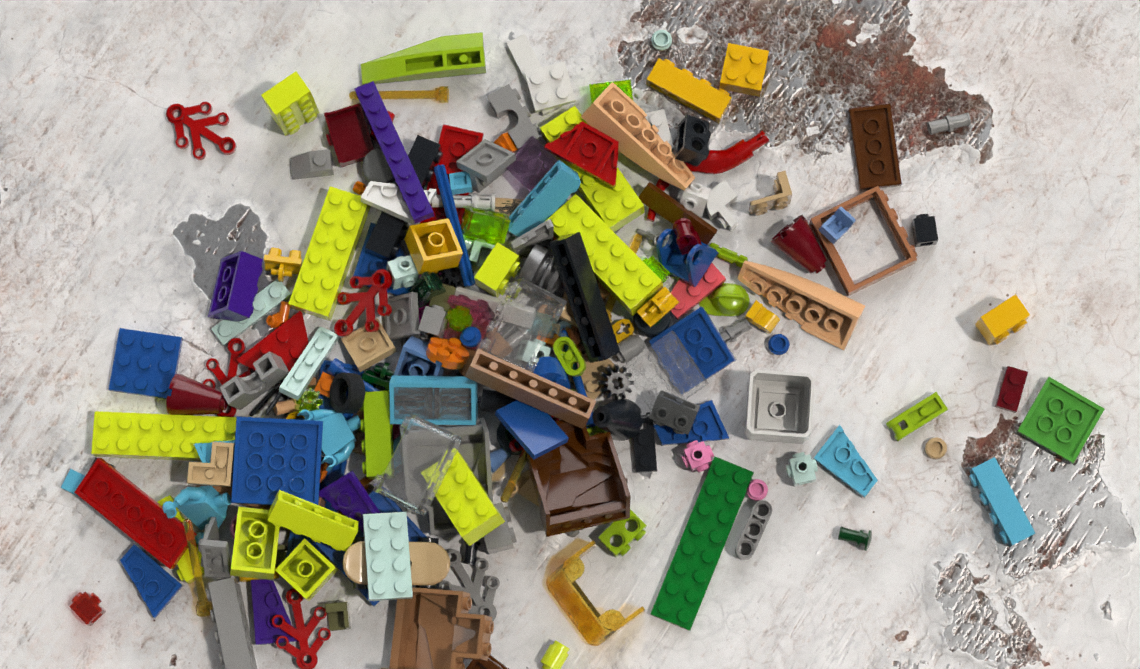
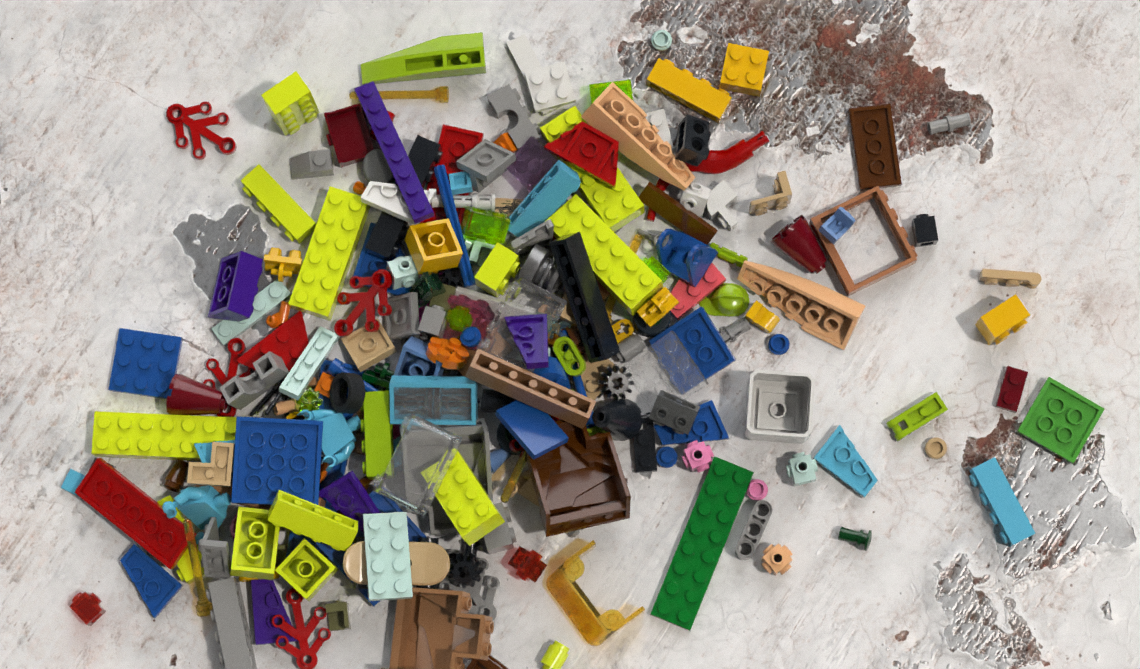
lime brick [598,509,647,557] -> none
dark red piece [672,218,702,255] -> none
none -> reddish brown cone [163,459,189,492]
none -> neon yellow brick [241,164,316,244]
none -> black gear [448,551,484,588]
none -> dark purple wing [504,314,549,369]
none -> clear red brick [508,546,547,582]
none -> blue plate [656,446,677,468]
none -> light nougat brick [761,543,793,576]
none -> tan plate [979,269,1042,289]

